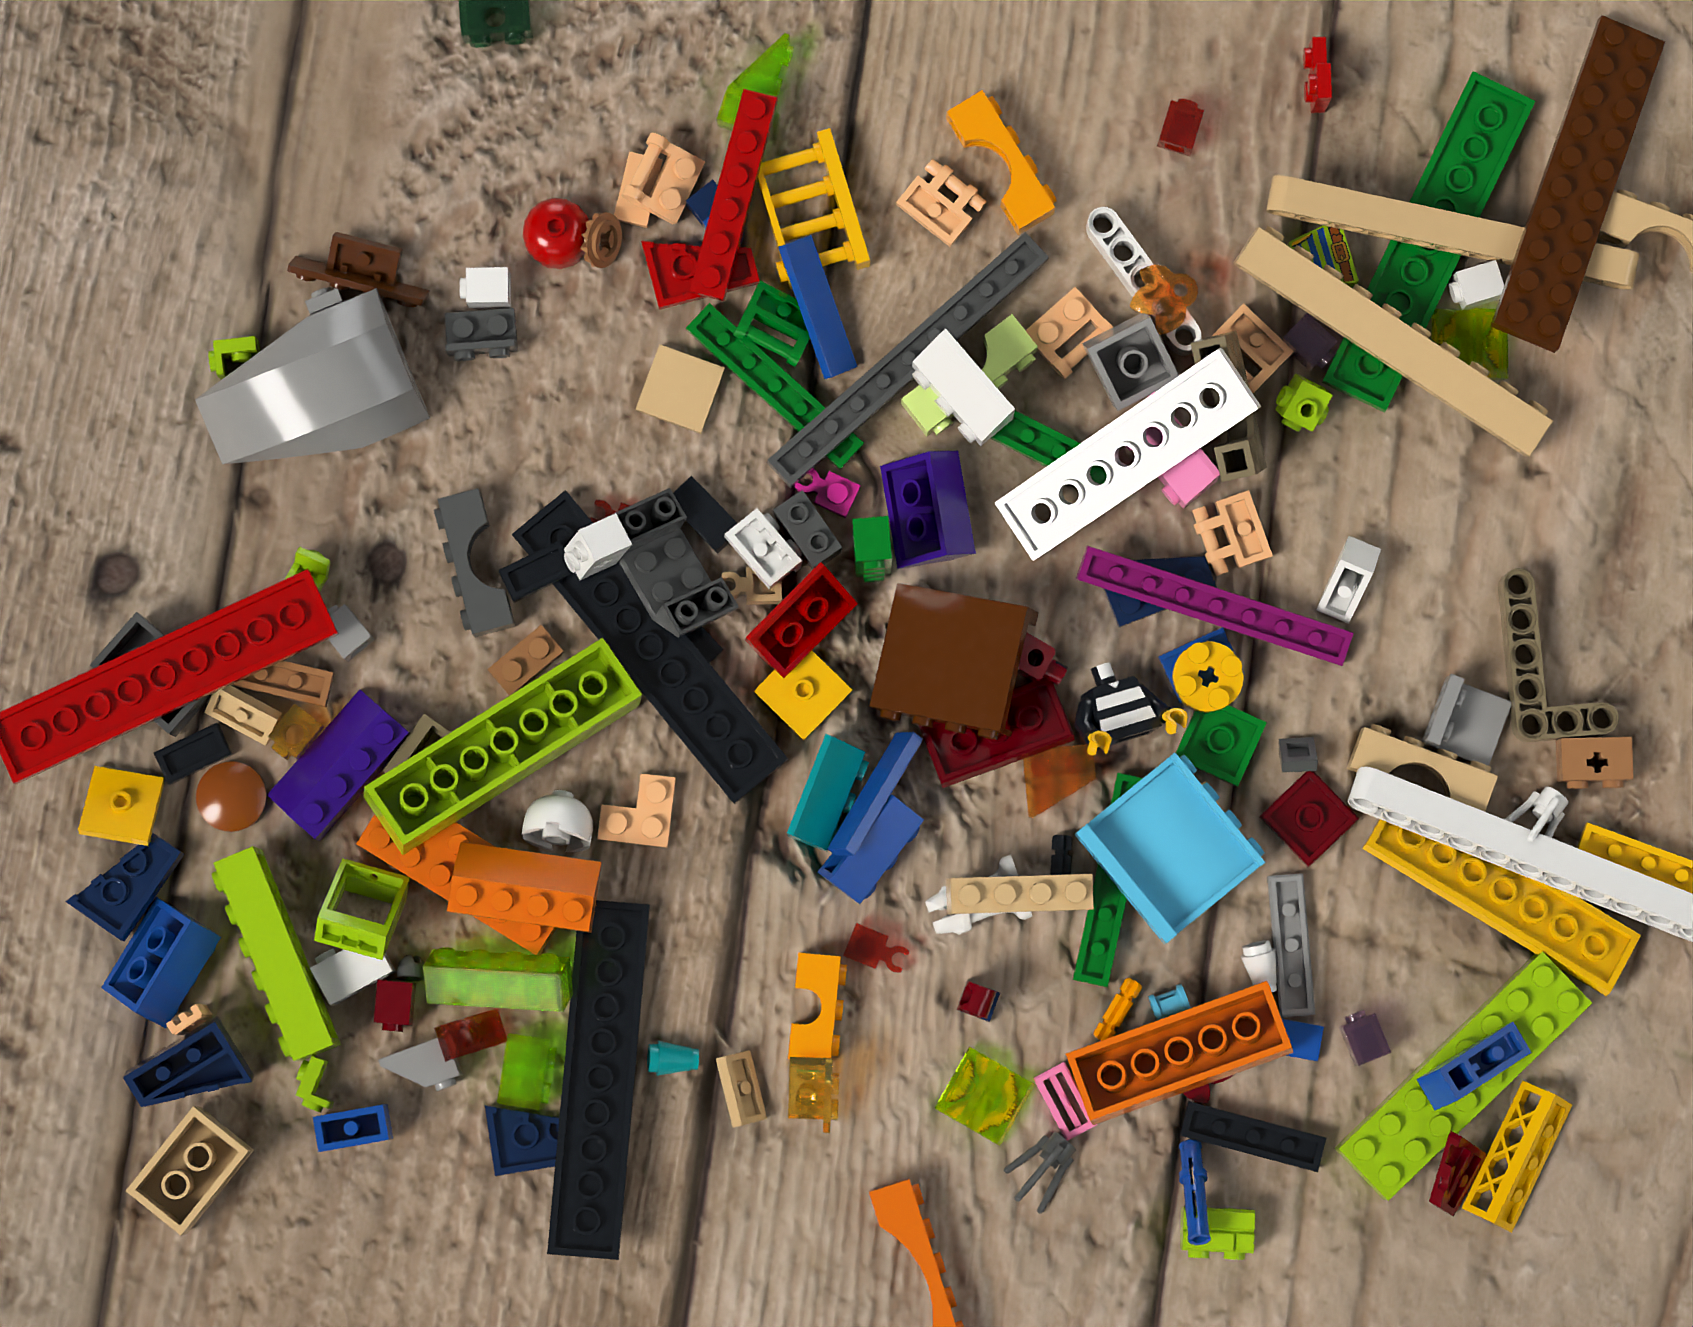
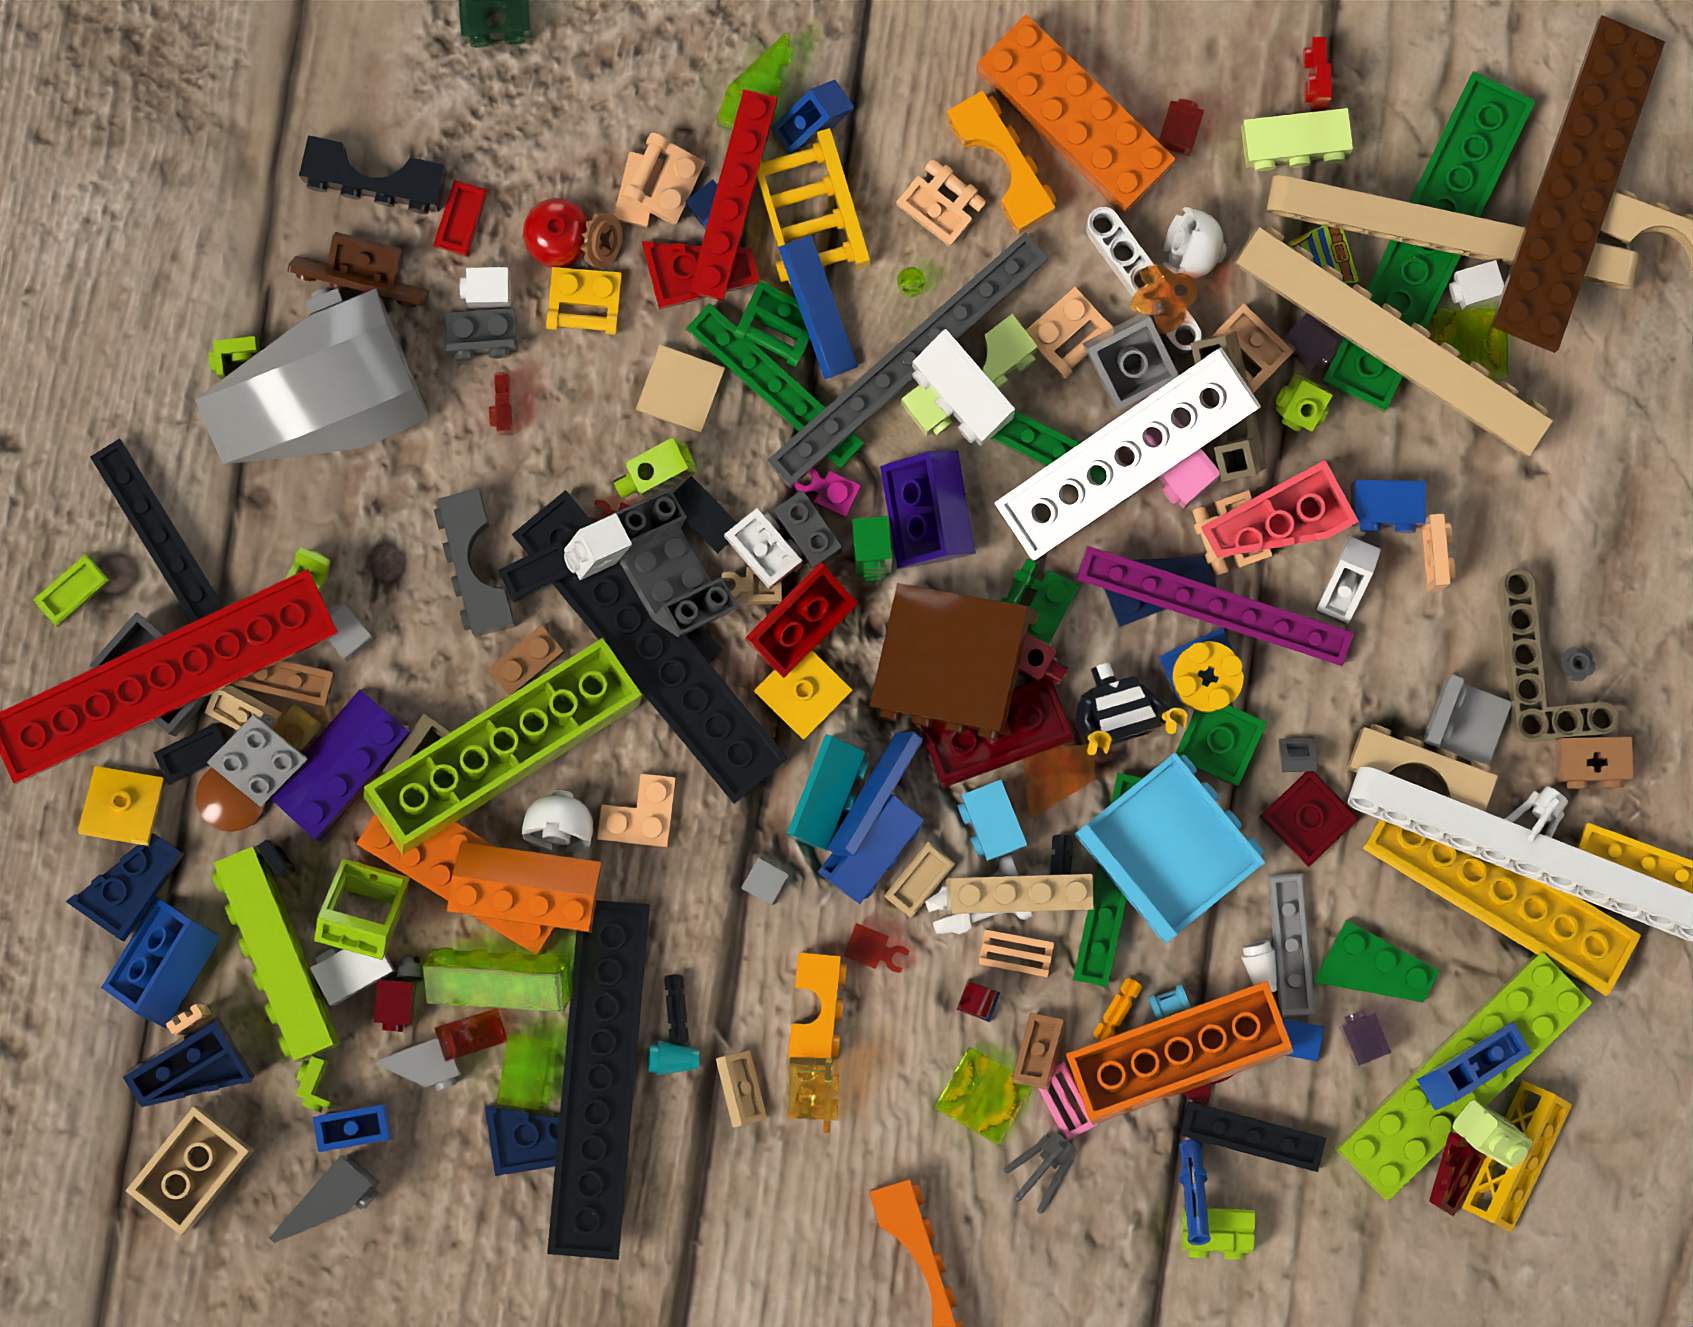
none -> lime tile [33,554,110,627]
none -> black plate [90,438,225,622]
none -> light grey hinge [207,714,307,807]
none -> black tile [256,839,296,879]
none -> dark grey slope [269,1154,380,1243]
none -> black arch [299,135,447,214]
none -> red tile [433,180,488,257]
none -> clear red plate [489,372,513,436]
none -> yellow plate [546,267,622,335]
none -> lime torso [613,437,700,499]
none -> black axle [664,974,689,1044]
none -> light grey tile [741,858,789,906]
none -> blue slope [771,80,855,154]
none -> tan tile [884,842,955,918]
none -> clear neon green hinge [897,267,926,298]
none -> medium azure brick [957,779,1027,862]
none -> orange brick [976,14,1176,216]
none -> light nougat tile [978,930,1054,978]
none -> green plate [1000,559,1079,645]
none -> medium nougat plate [1012,1013,1066,1090]
none -> white cylinder [1163,207,1226,279]
none -> coral wedge [1201,460,1359,558]
none -> yellowish green brick [1241,108,1353,172]
none -> green wing [1313,920,1440,1003]
none -> blue brick [1351,480,1426,533]
none -> light nougat plate [1421,514,1455,593]
none -> yellowish green brick [1452,1100,1533,1169]
none -> dark grey plate [1560,647,1596,681]

